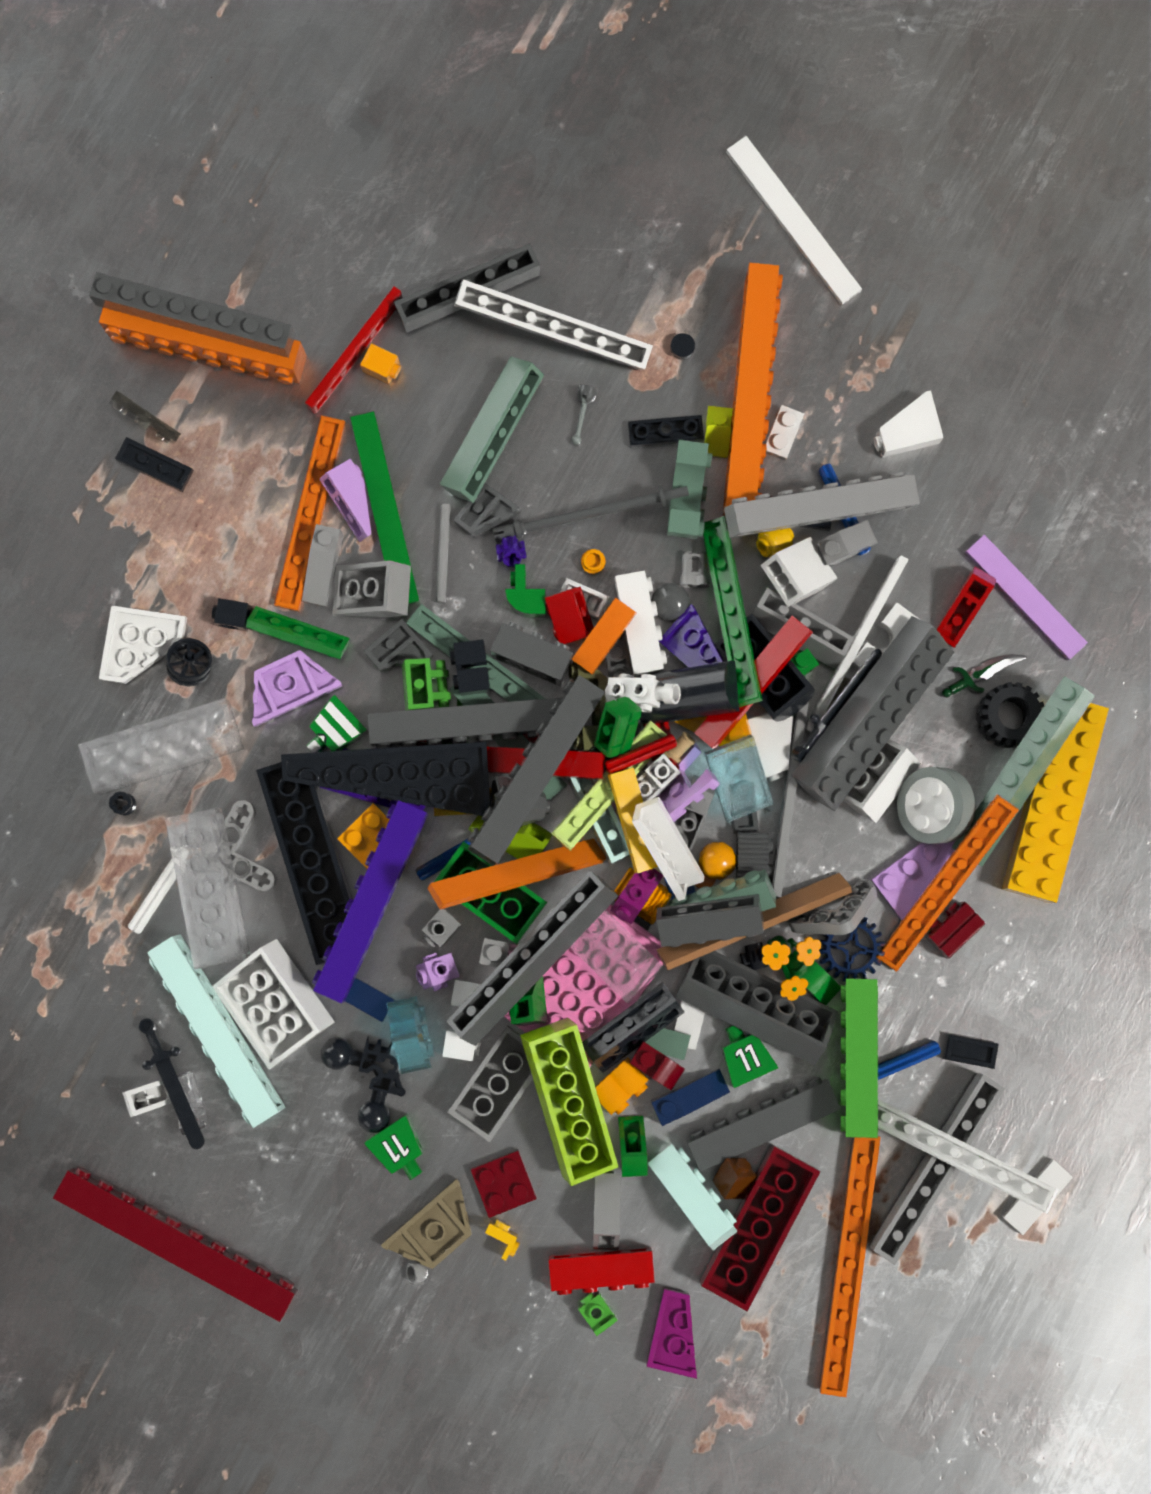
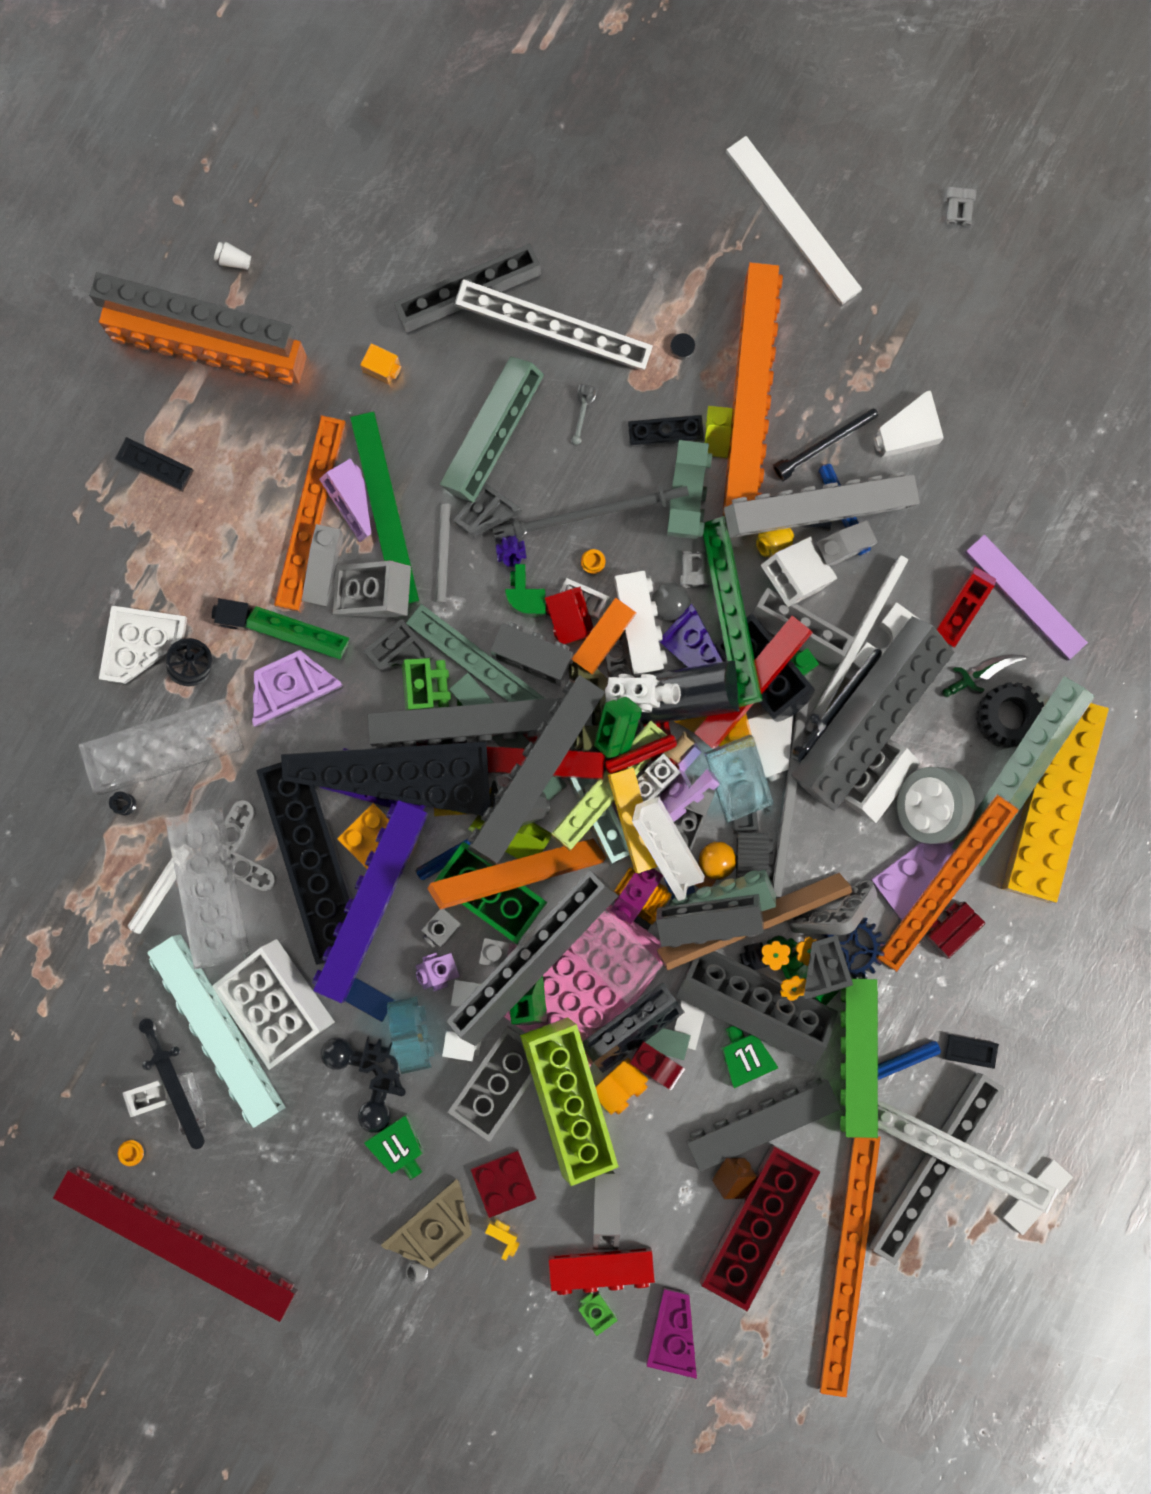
clear smoke wing [109,391,181,444] -> none
red tile [305,286,403,414] -> none
torso [306,695,369,752] -> none
black piece [449,639,491,696] -> none
green slope [618,1116,648,1177] -> none
light aqua brick [648,1144,737,1250] -> none
dark blue slope [650,1069,730,1126] -> none
white plate [766,405,804,461] -> none
none -> light orange plate [117,1140,144,1166]
none -> white cone [213,242,252,270]
none -> black piece [773,408,878,481]
none -> dark grey wing [804,935,853,1000]
none -> light grey piece [947,187,977,226]

